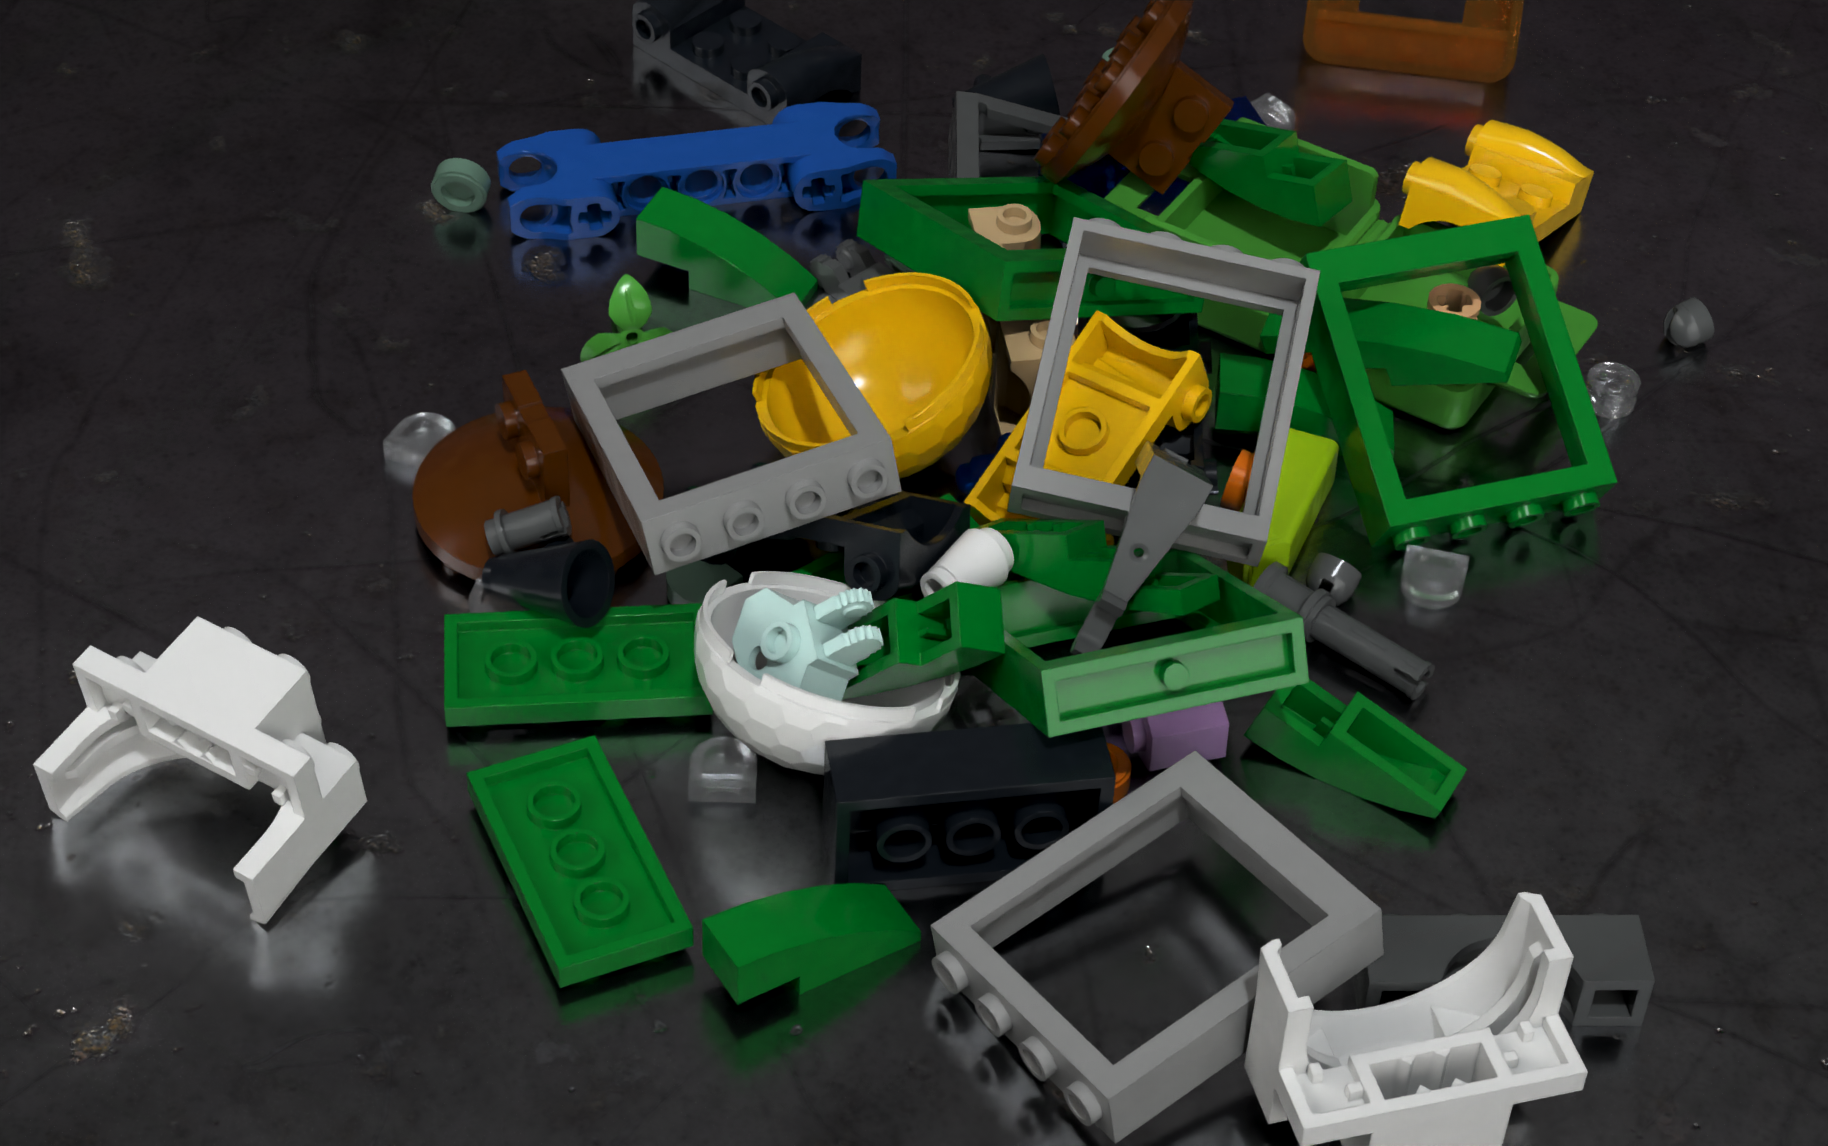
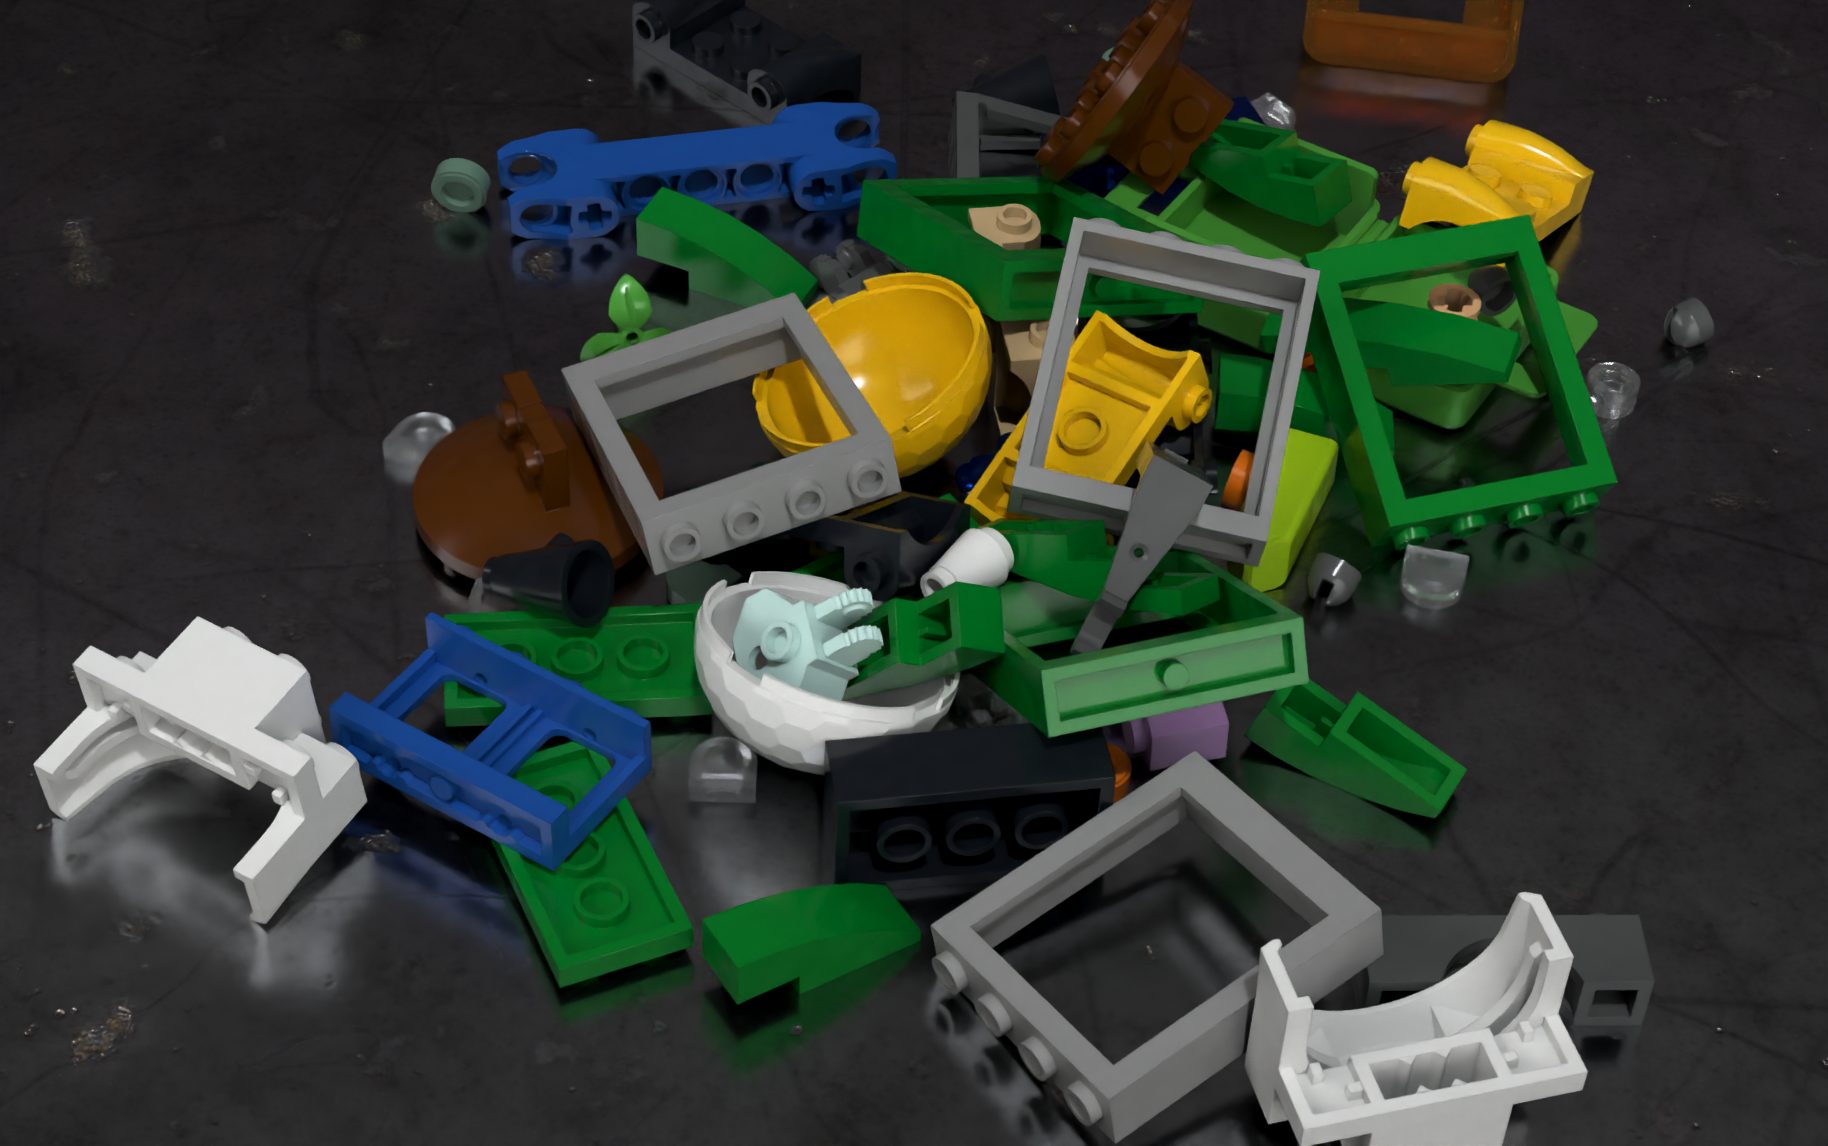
dark grey pin [484,496,572,557] -> none
dark grey pin [1253,561,1435,700] -> none
none -> blue window [328,612,652,871]

